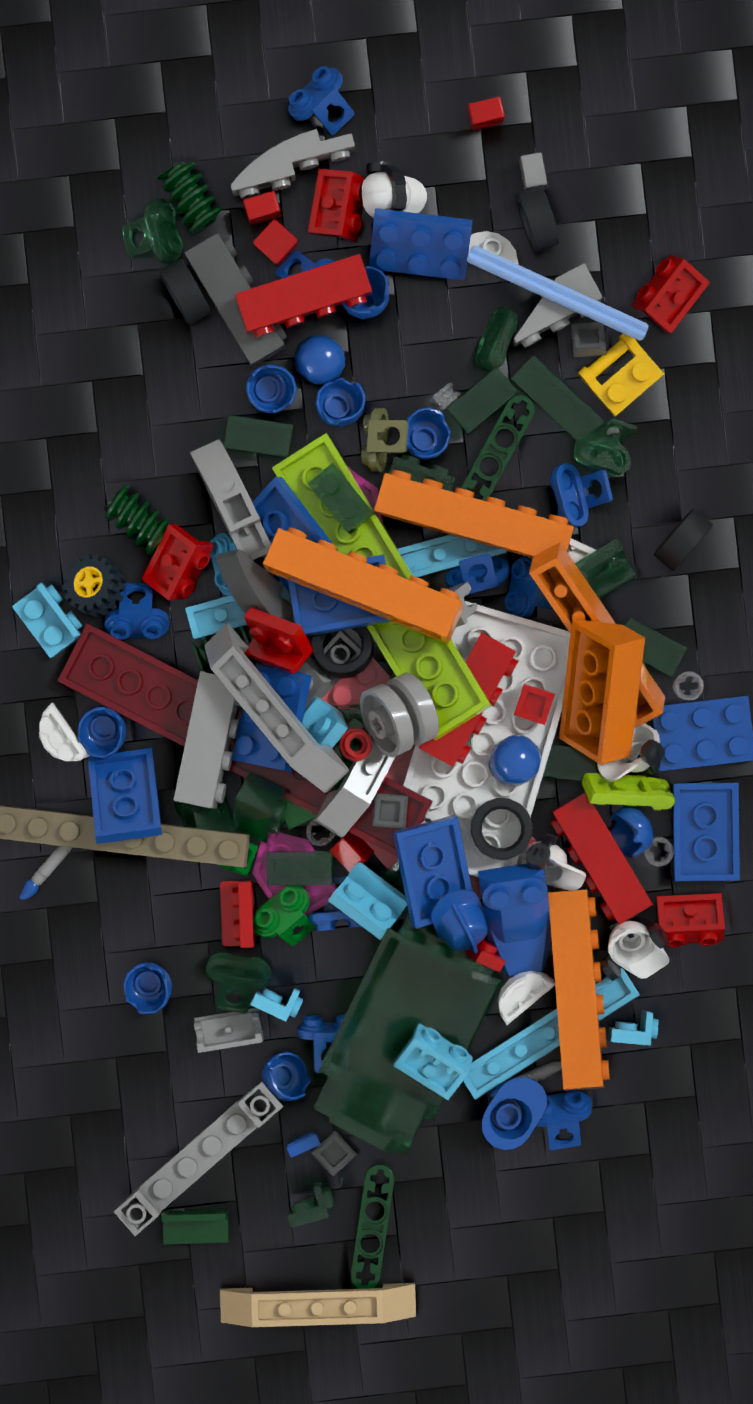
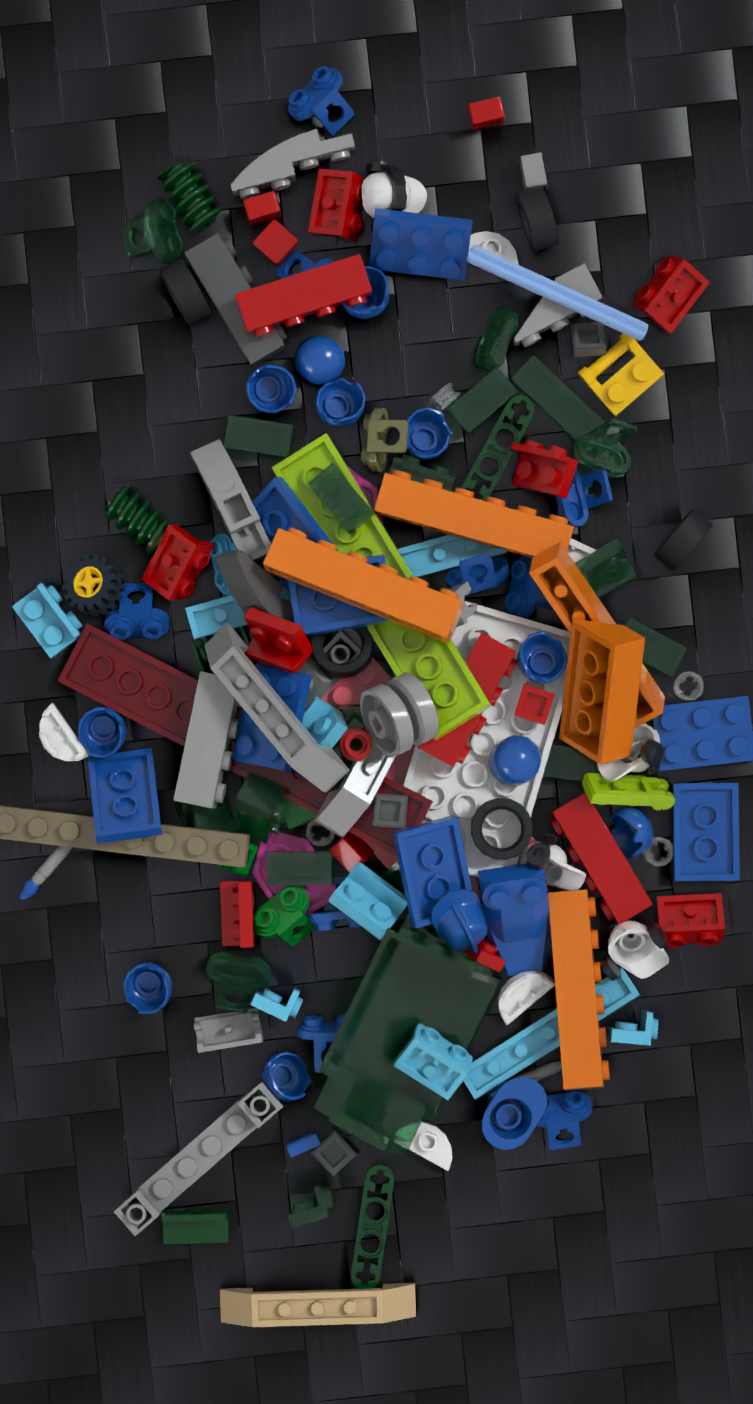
none -> white plate [392,1122,452,1171]
none -> red bracket [510,440,578,499]
none -> blue hair [517,631,567,684]

